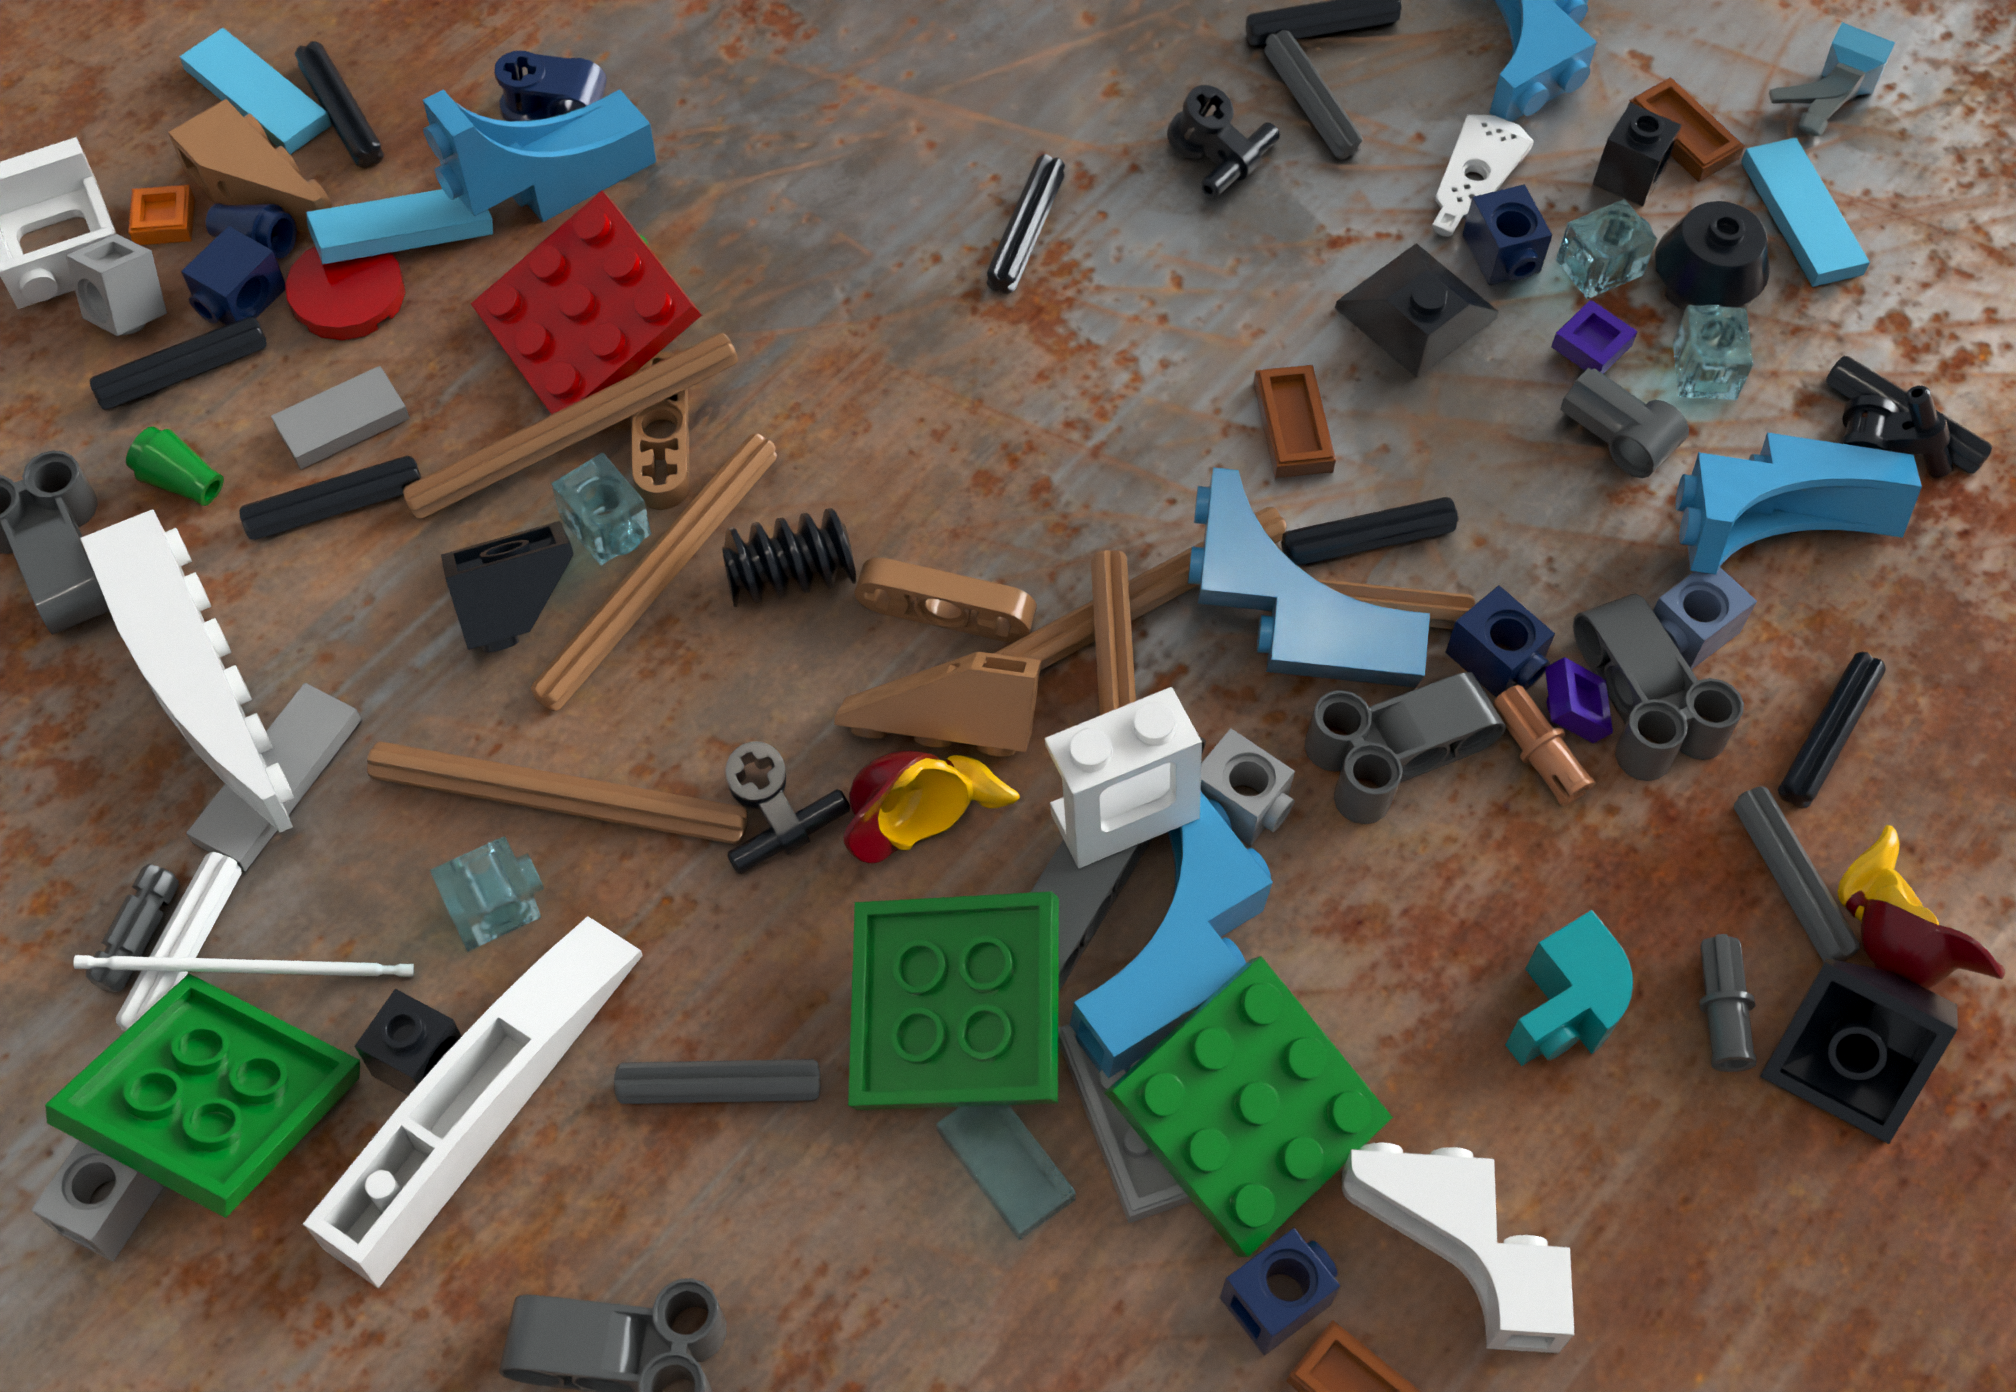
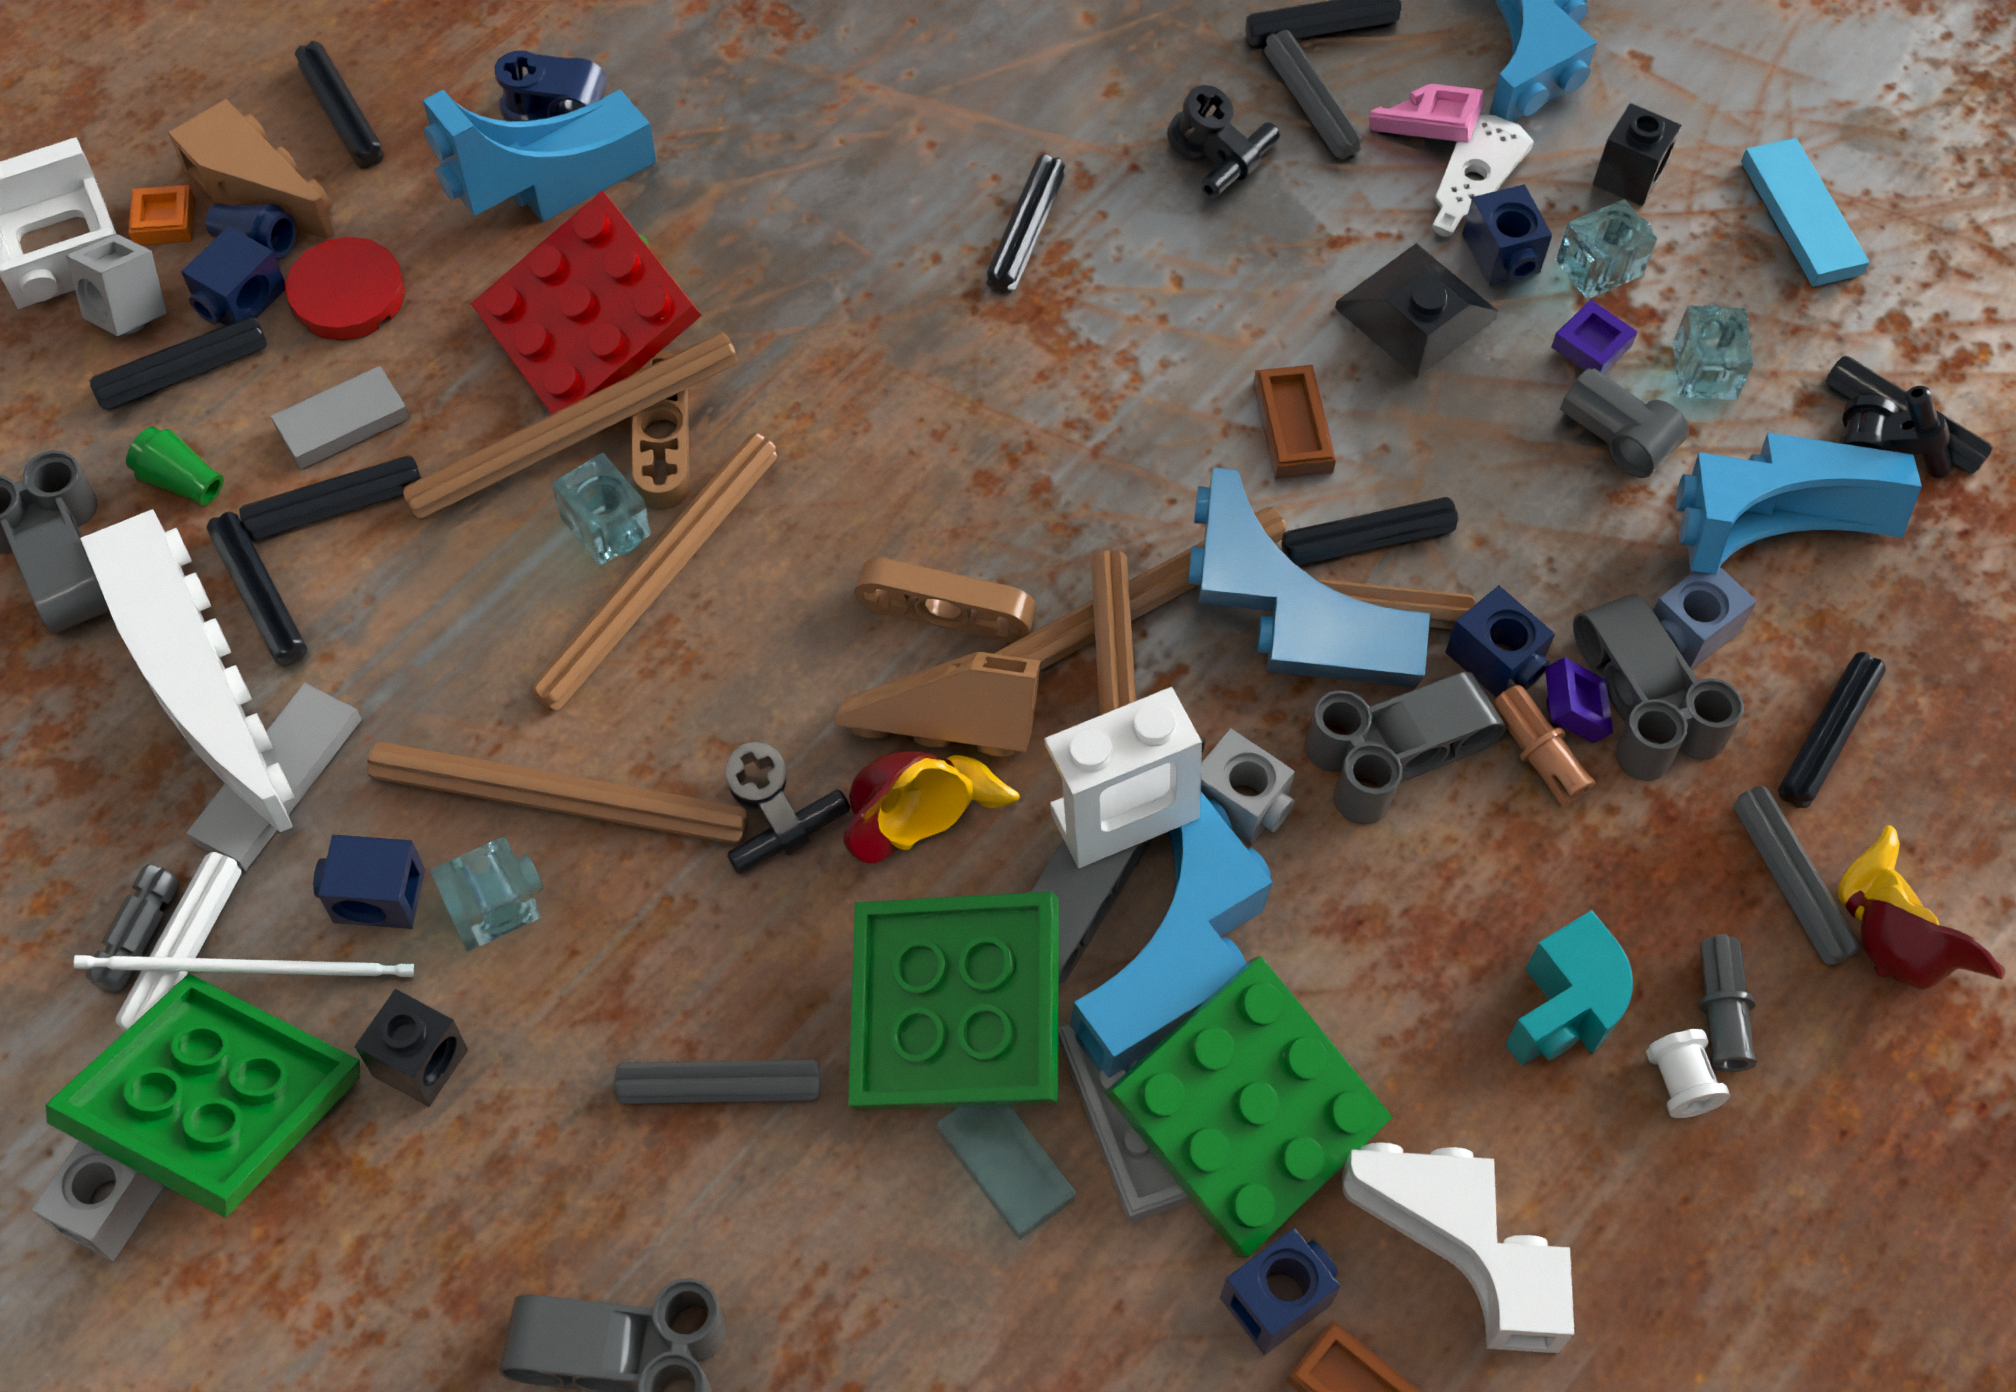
medium azure tile [179,28,332,155] -> none
white slope [303,916,643,1288] -> none
medium azure tile [306,189,493,264] -> none
black slope [441,521,574,653] -> none
black piece [722,508,856,607] -> none
dark orange tile [1628,77,1744,182] -> none
black cone [1655,201,1770,317] -> none
black slope [1760,958,1958,1144] -> none
piece [1769,22,1895,137] -> none
none -> black axle [206,512,307,666]
none -> dark blue brick [313,834,425,929]
none -> bright pink tile [1368,84,1484,143]
none -> white bush [1646,1029,1730,1118]

